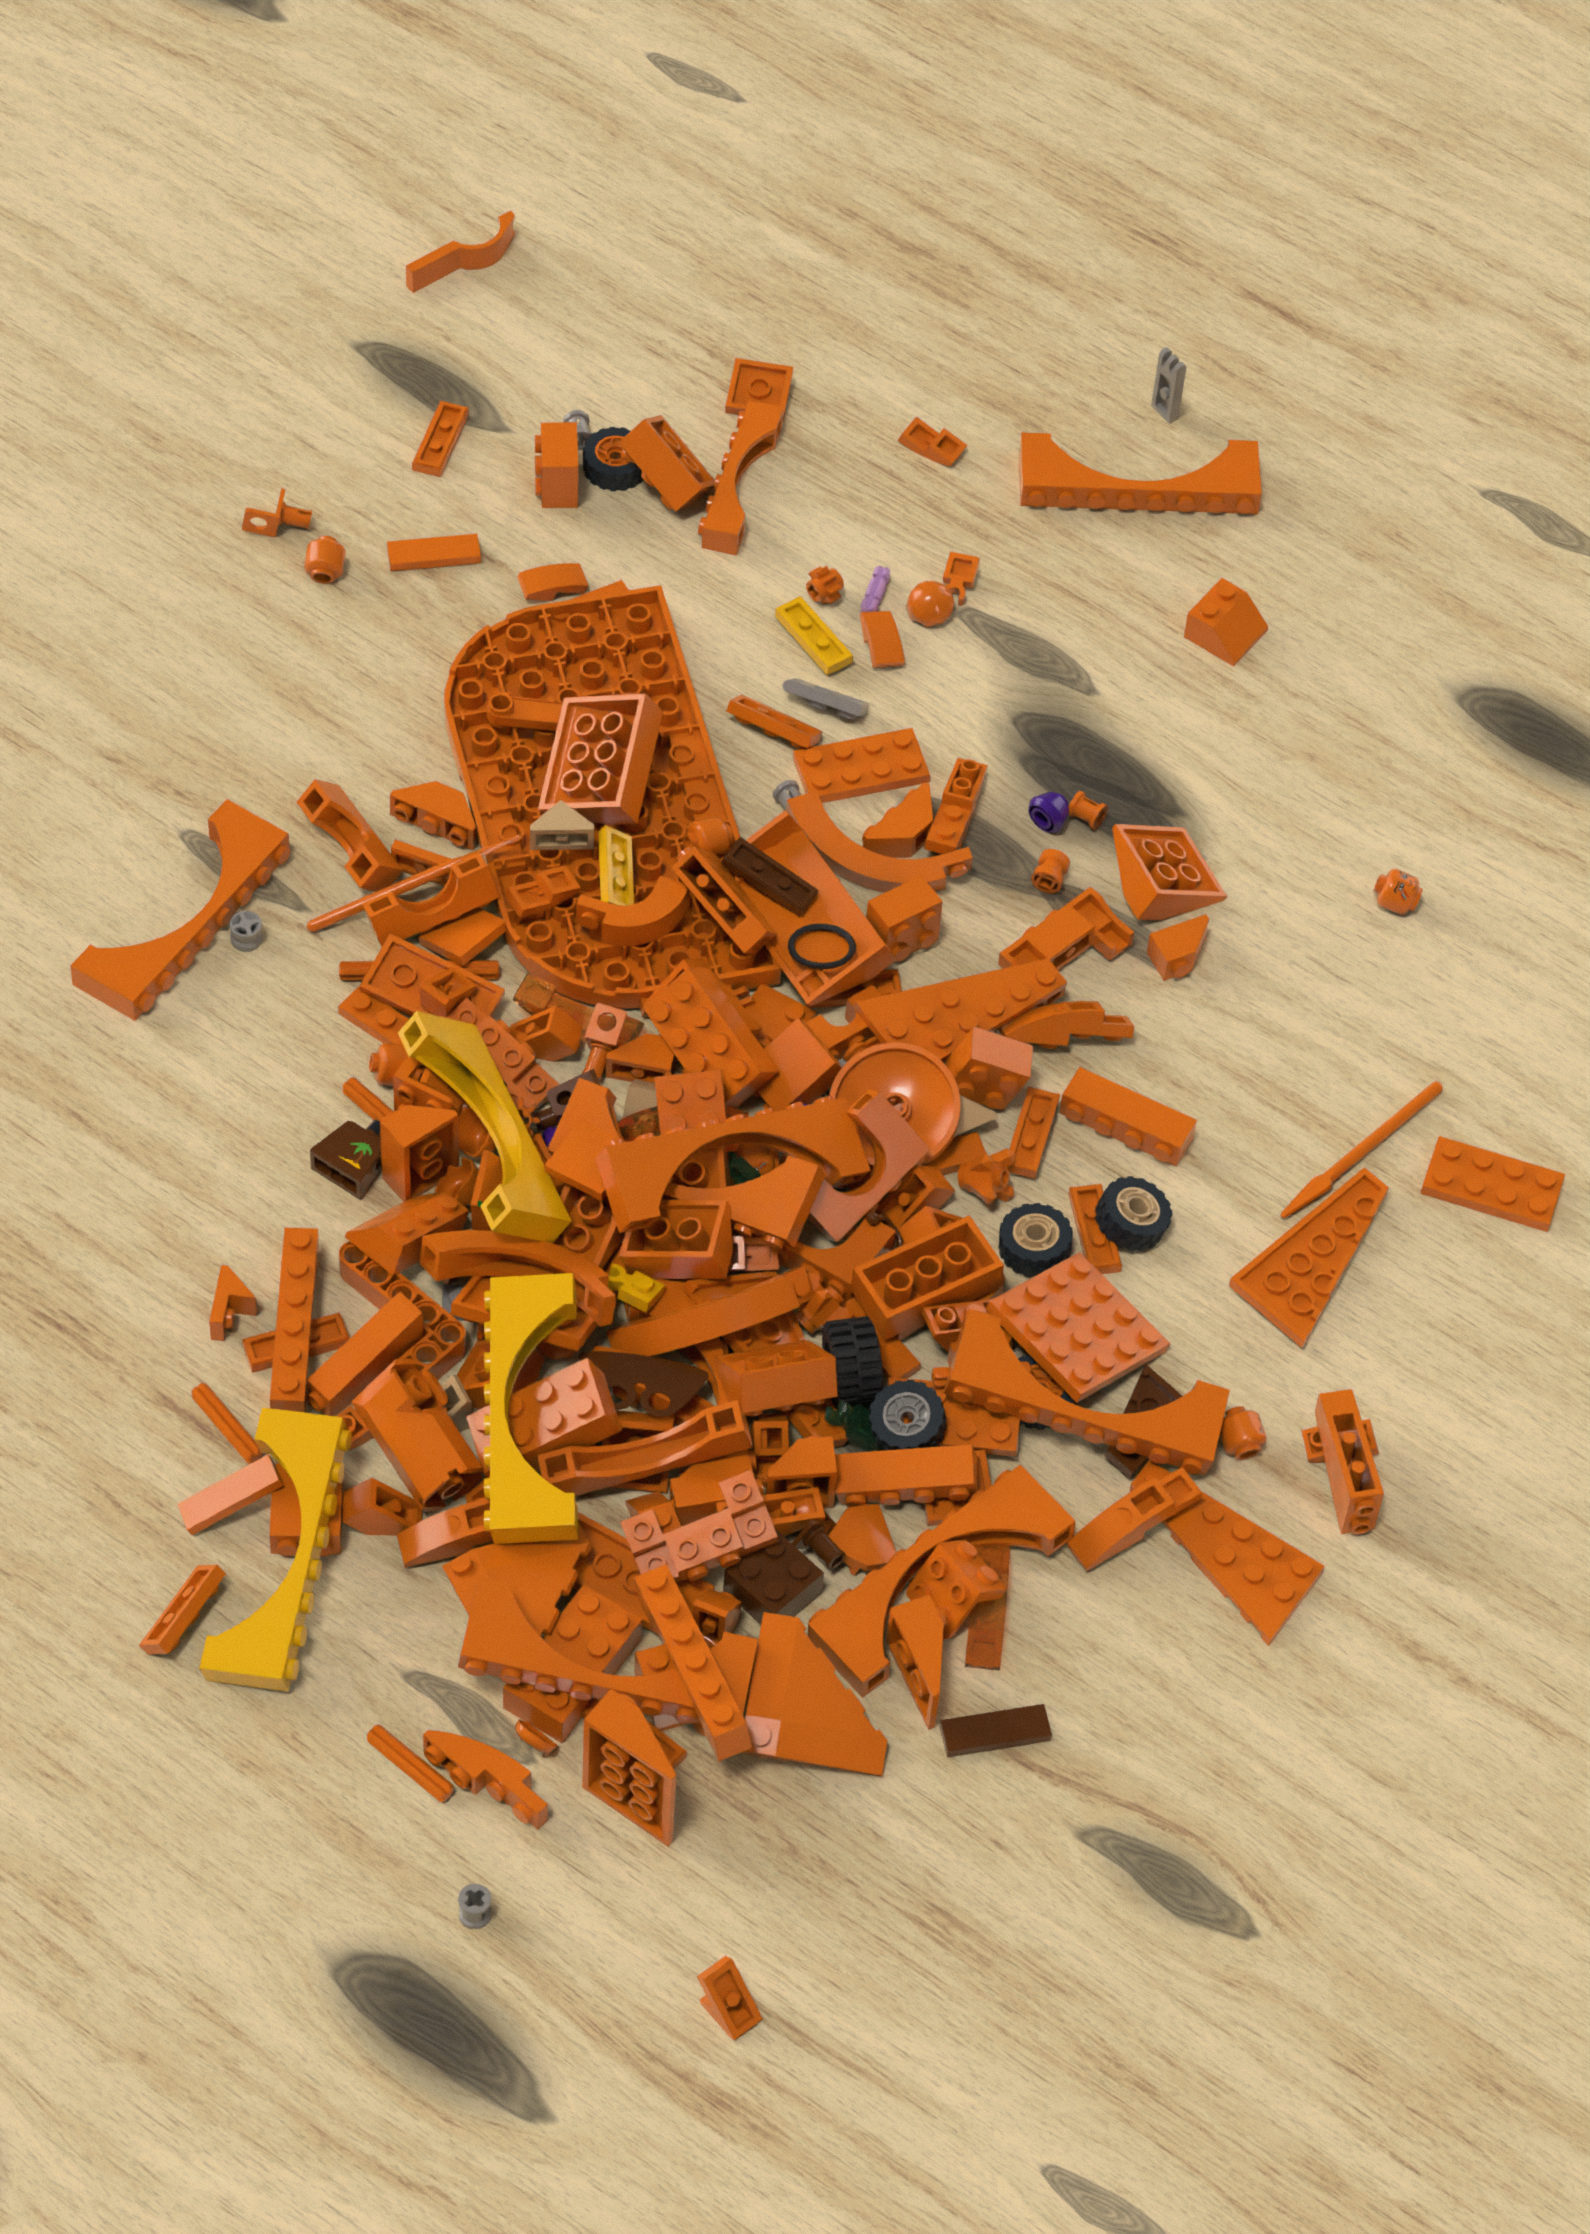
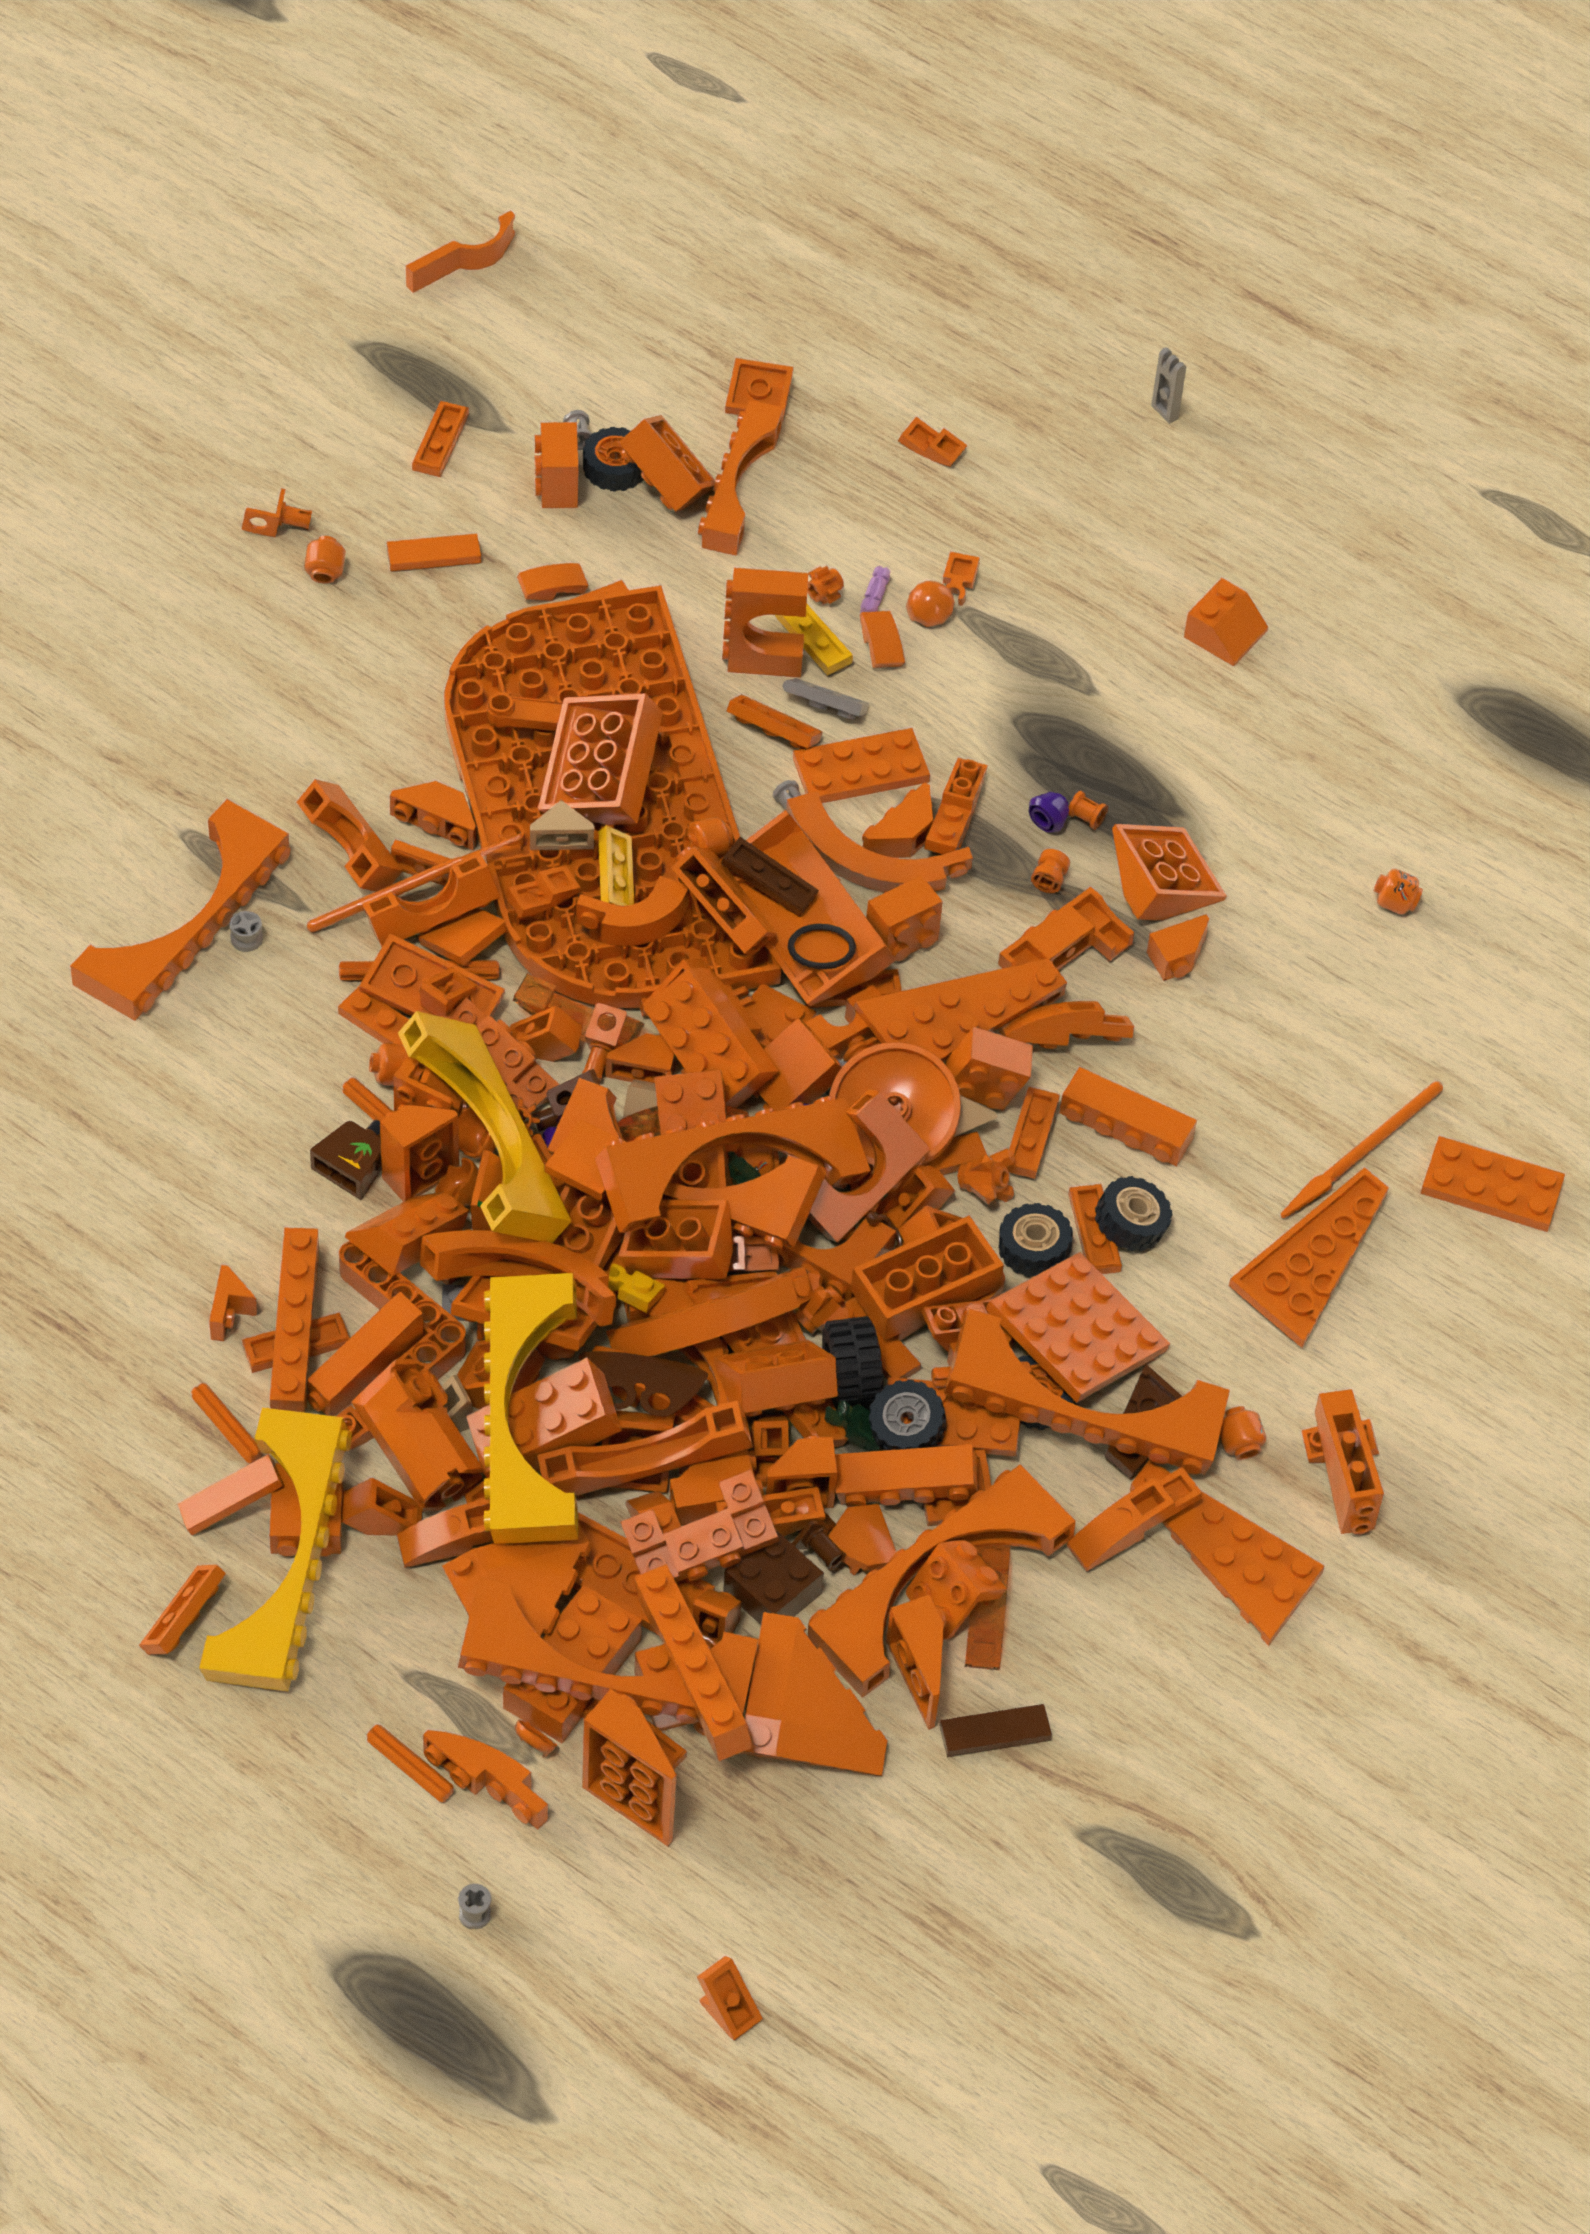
orange arch [1019,432,1262,514] -> none
none -> orange arch [722,568,809,678]

